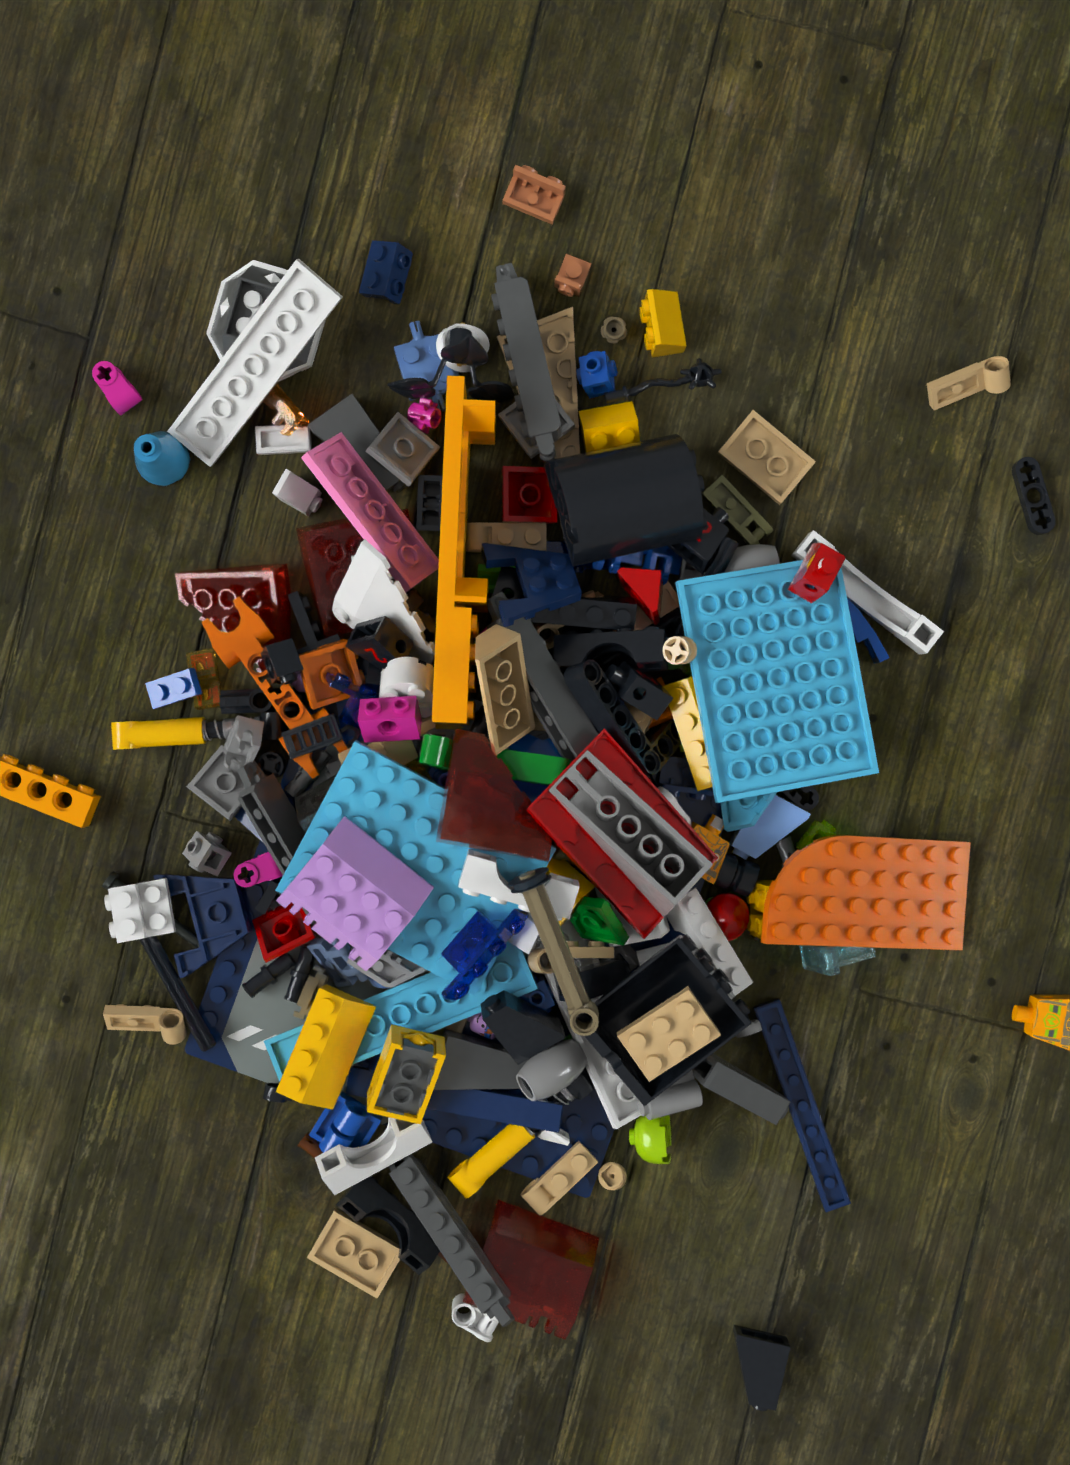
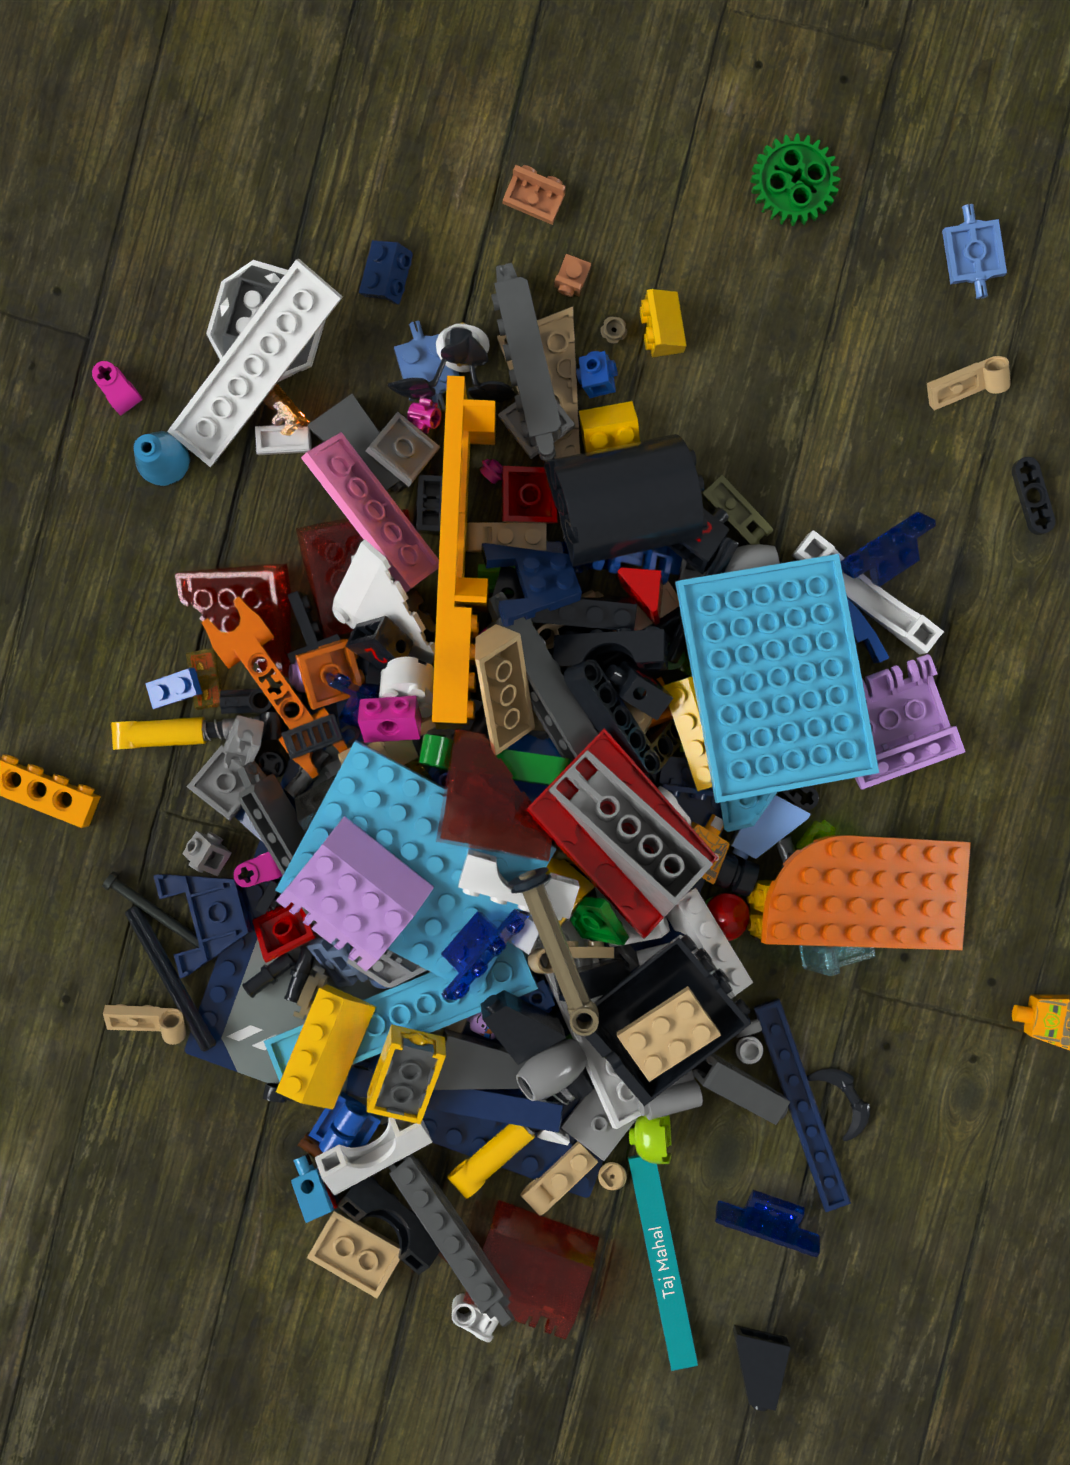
white plate [104,878,176,943] -> none
black brick [261,638,304,685] -> none
white slope [272,469,323,517] -> none
black piece [604,358,722,403] -> none
tan wheel [663,636,697,665] -> none
tan plate [717,410,816,505] -> none
red torso [788,543,846,603] -> none
none -> dark azure torso [291,1154,339,1223]
none -> dark pink plate [480,459,502,484]
none -> light grey plate [561,1088,637,1161]
none -> teal tile [628,1155,698,1371]
none -> clear blue bracket [715,1190,820,1257]
none -> white plate [736,1036,763,1064]
none -> green gear [750,134,840,226]
none -> black piece [807,1068,870,1141]
none -> clear blue bracket [840,512,936,587]
none -> lavender slope [855,654,965,789]
none -> medium blue plate [942,204,1007,299]

